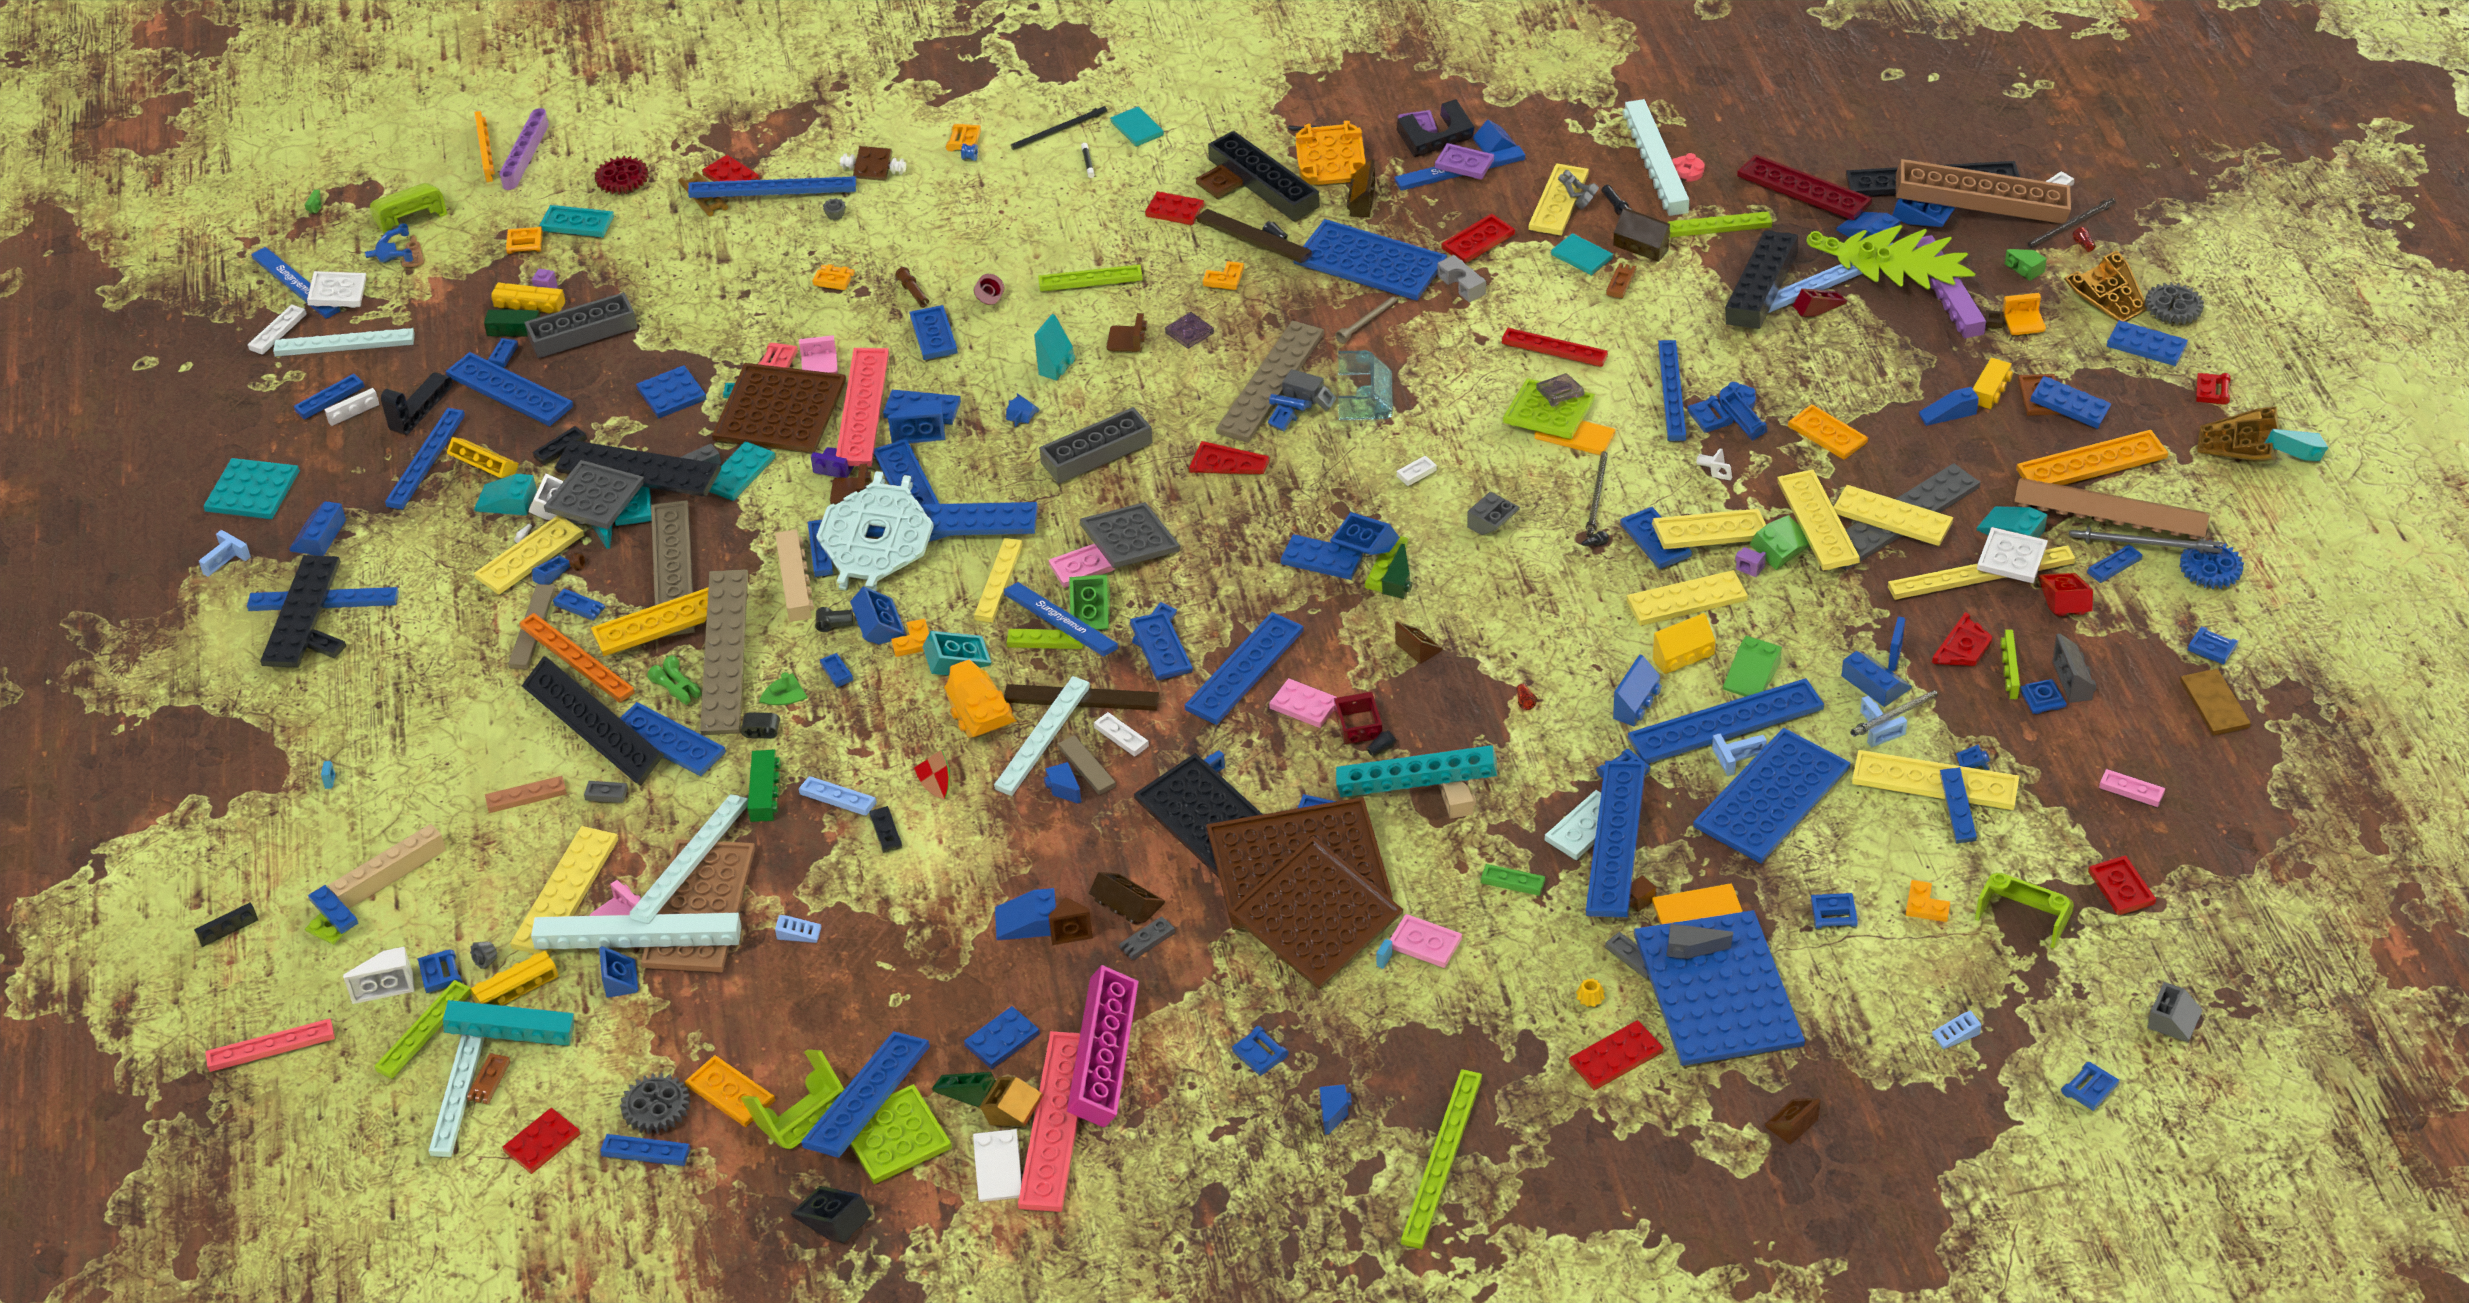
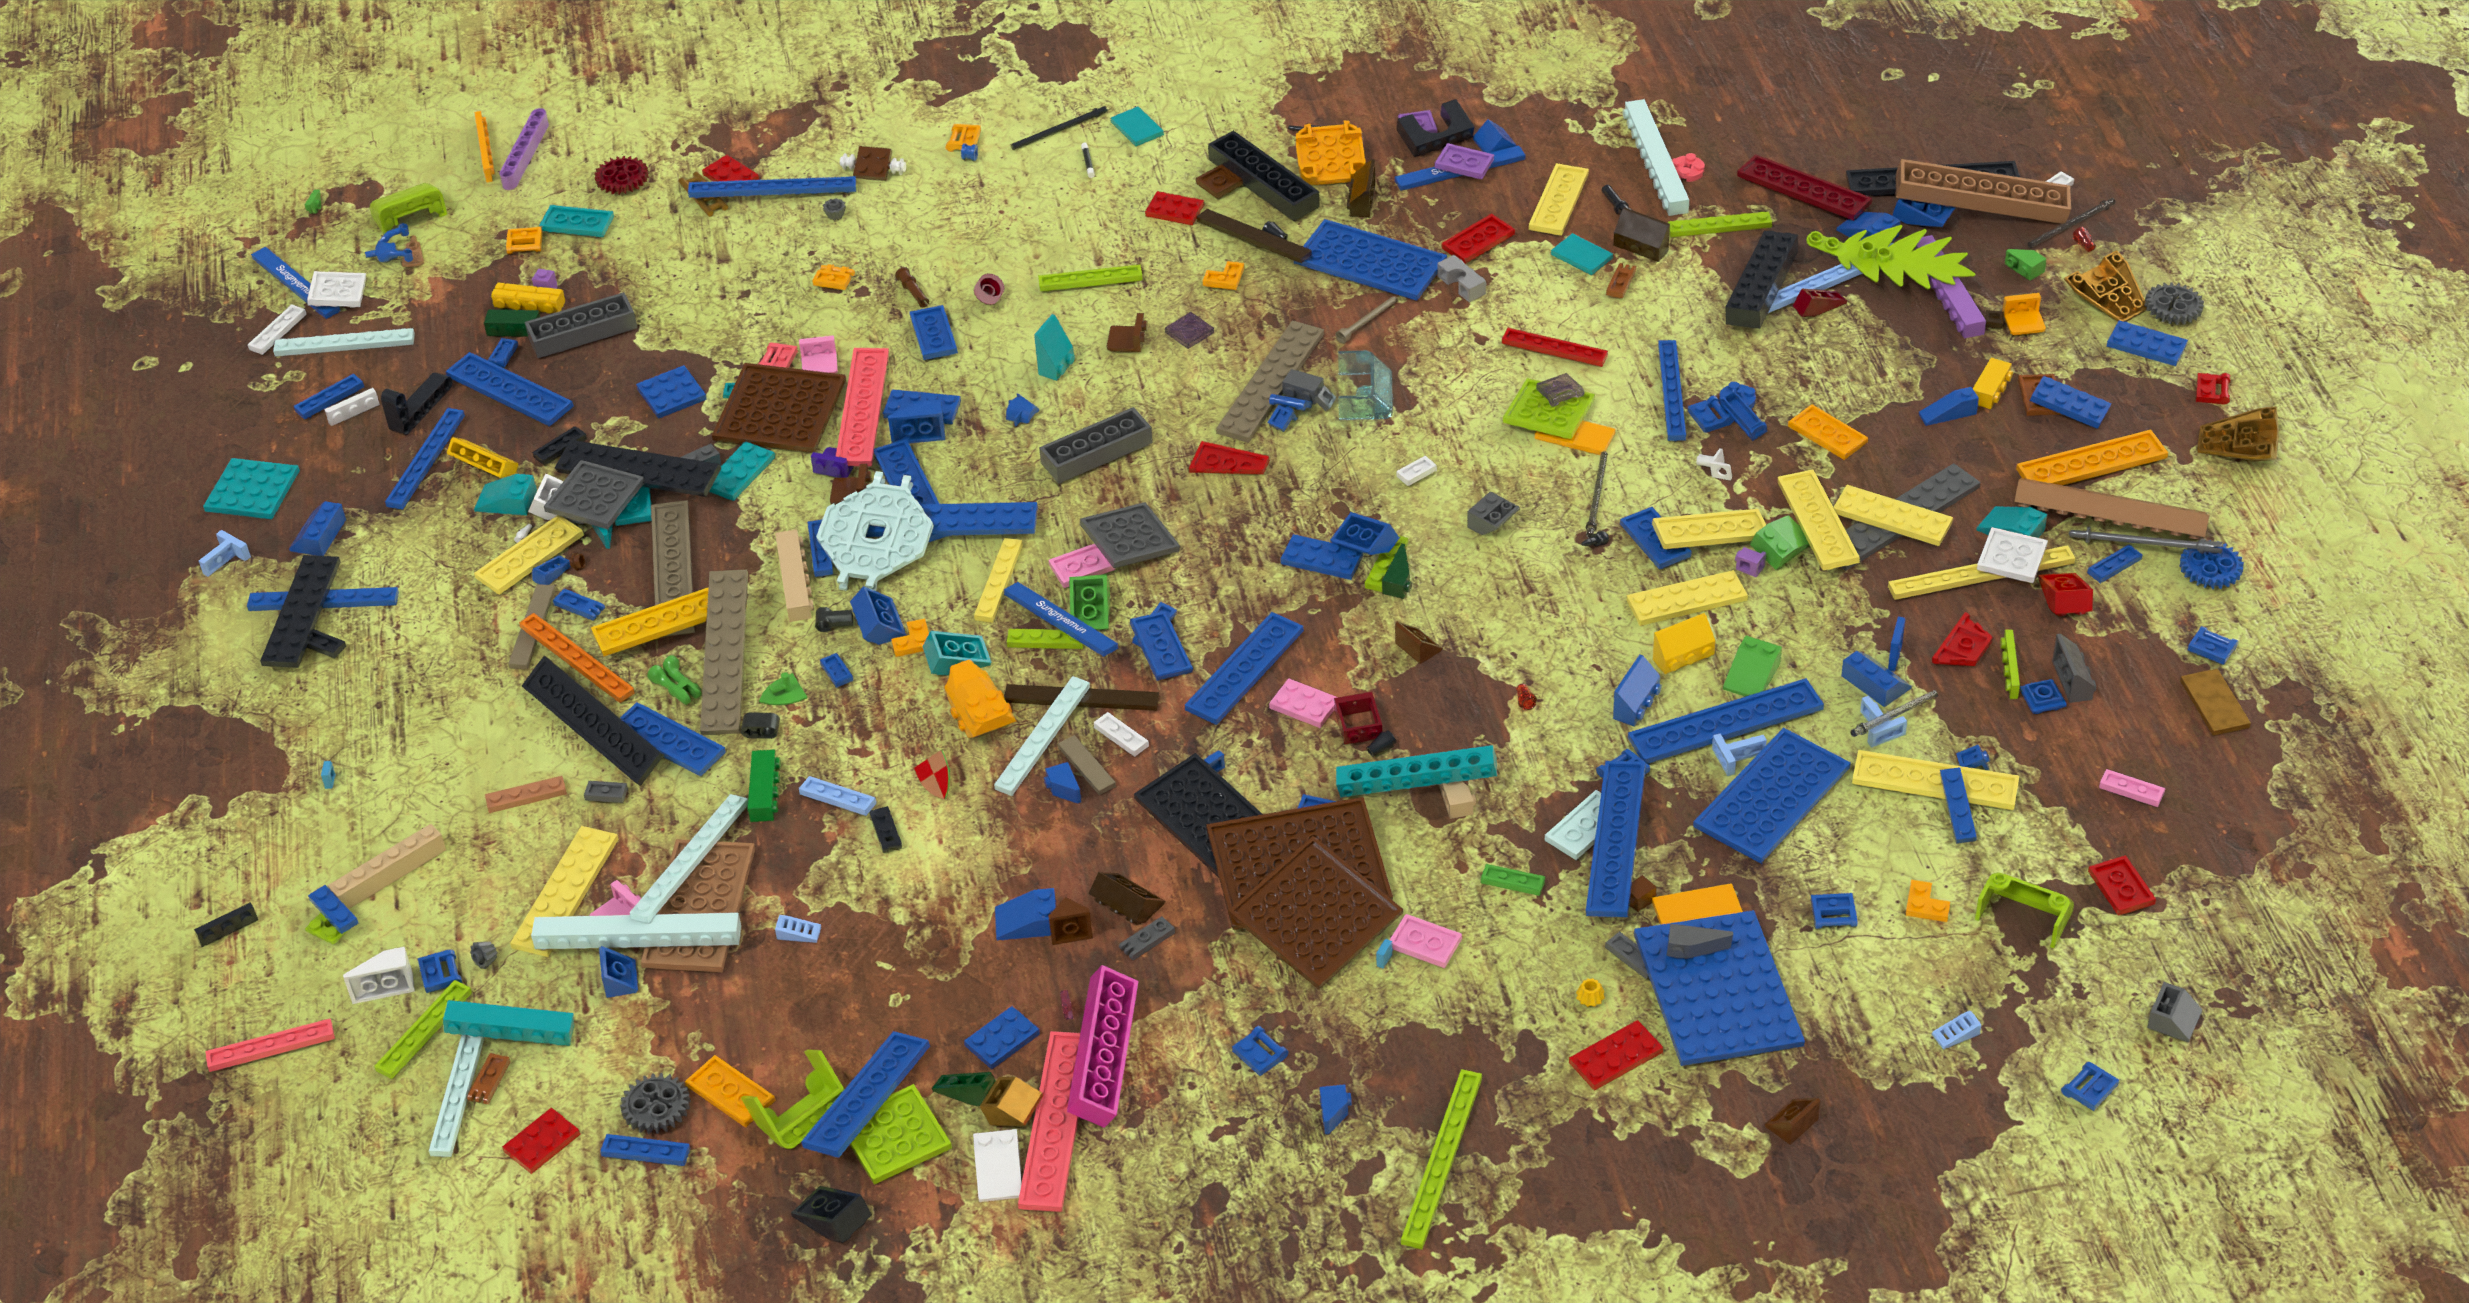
yellow brick [471,950,559,1006] -> none
dark grey piece [1558,170,1599,210] -> none
teal slope [2265,429,2328,461] -> none
none -> clear pink tile [1060,990,1073,1020]

